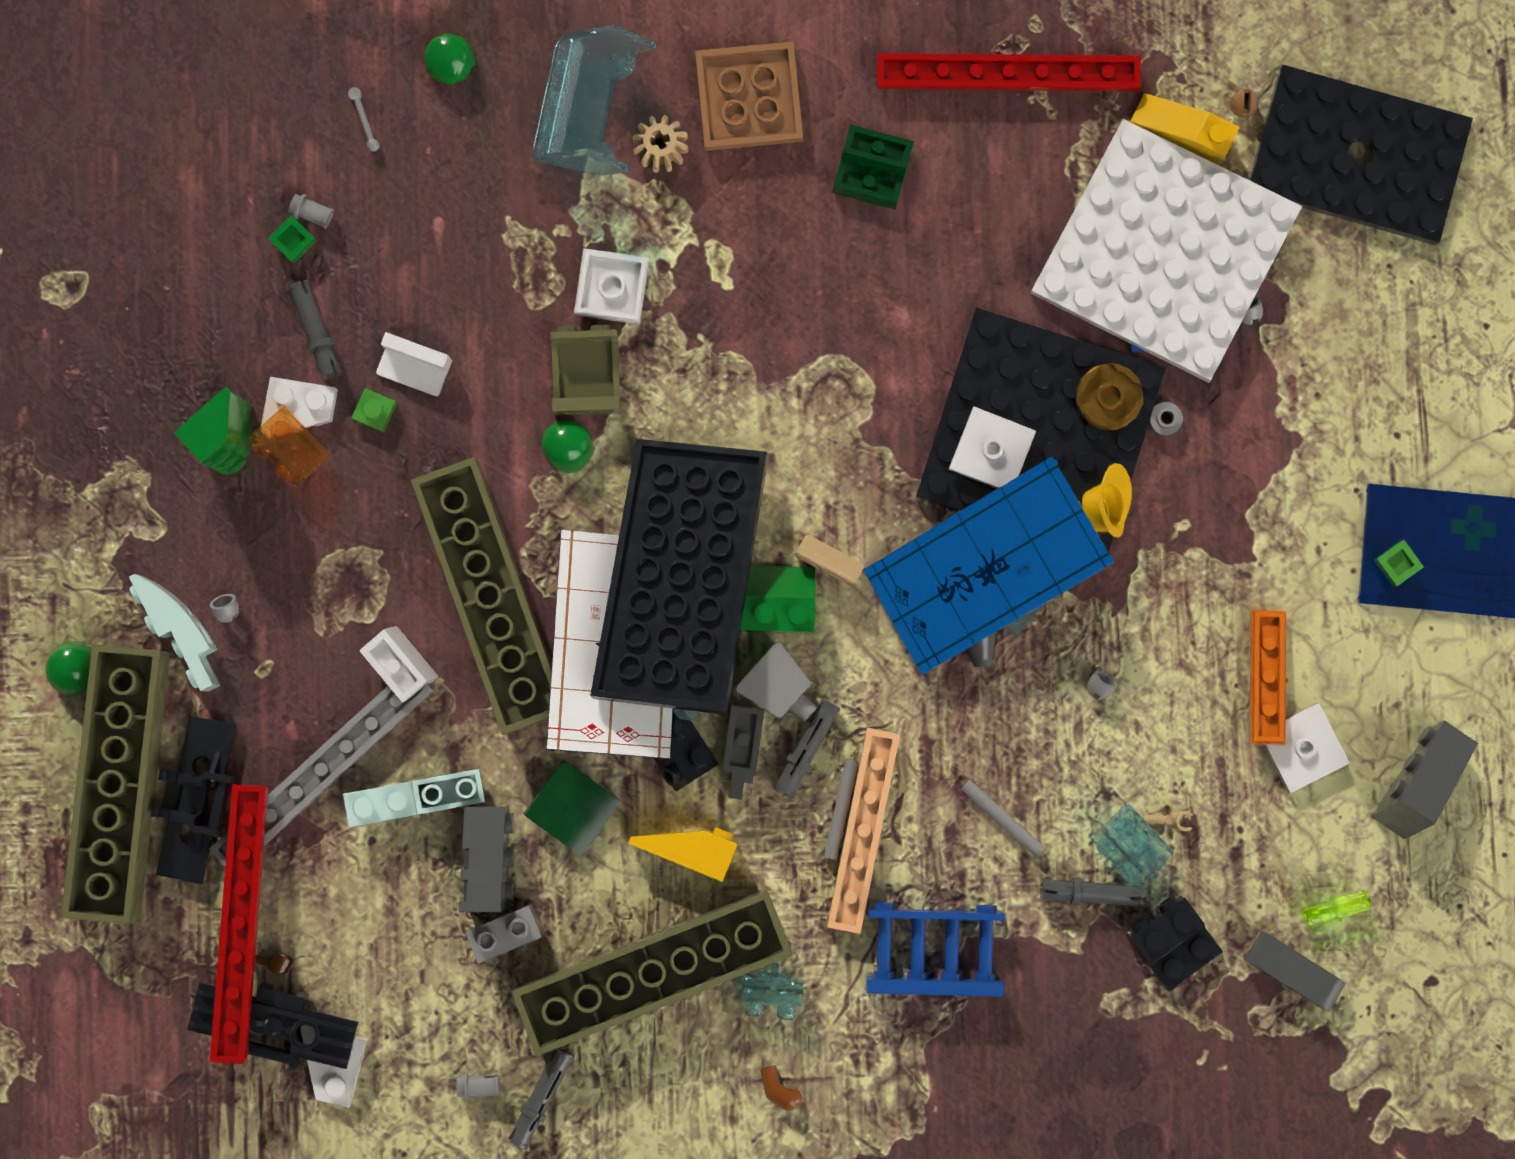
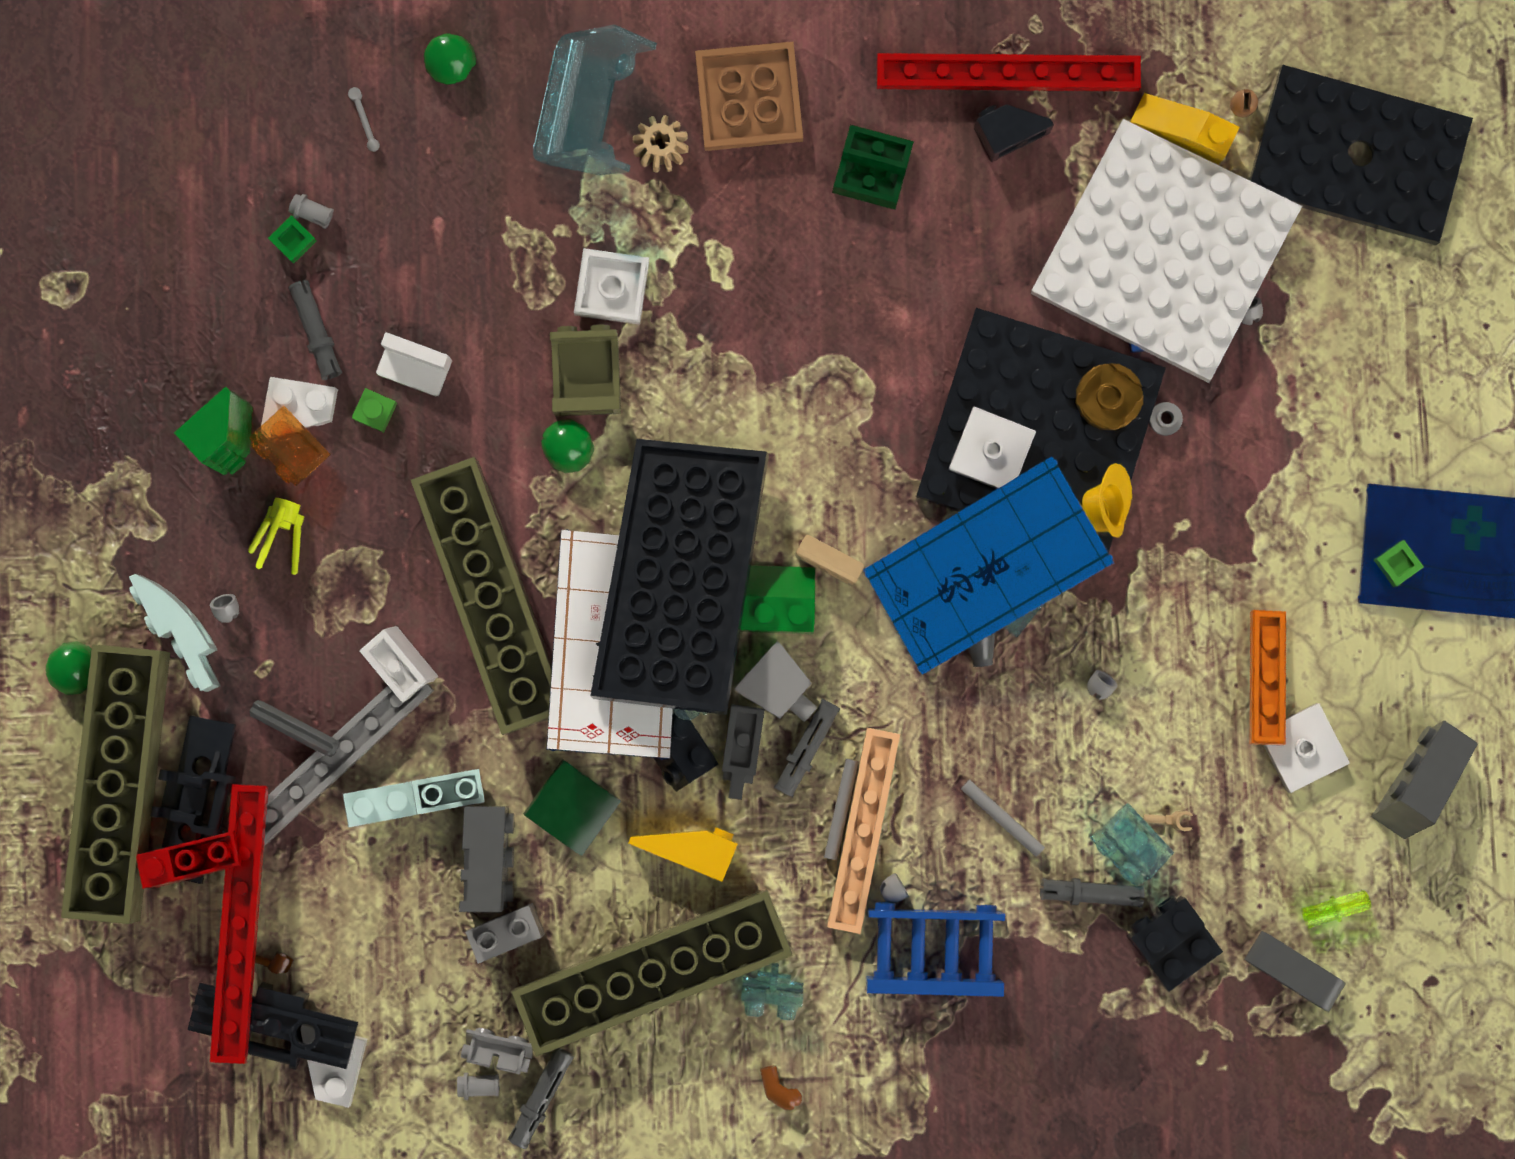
none -> red slope [136,831,241,889]
none -> neon yellow plant [248,498,305,575]
none -> dark grey axle [249,700,339,757]
none -> light grey hinge [461,1028,533,1075]
none -> light grey hinge [880,873,909,903]
none -> black slope [974,104,1054,162]

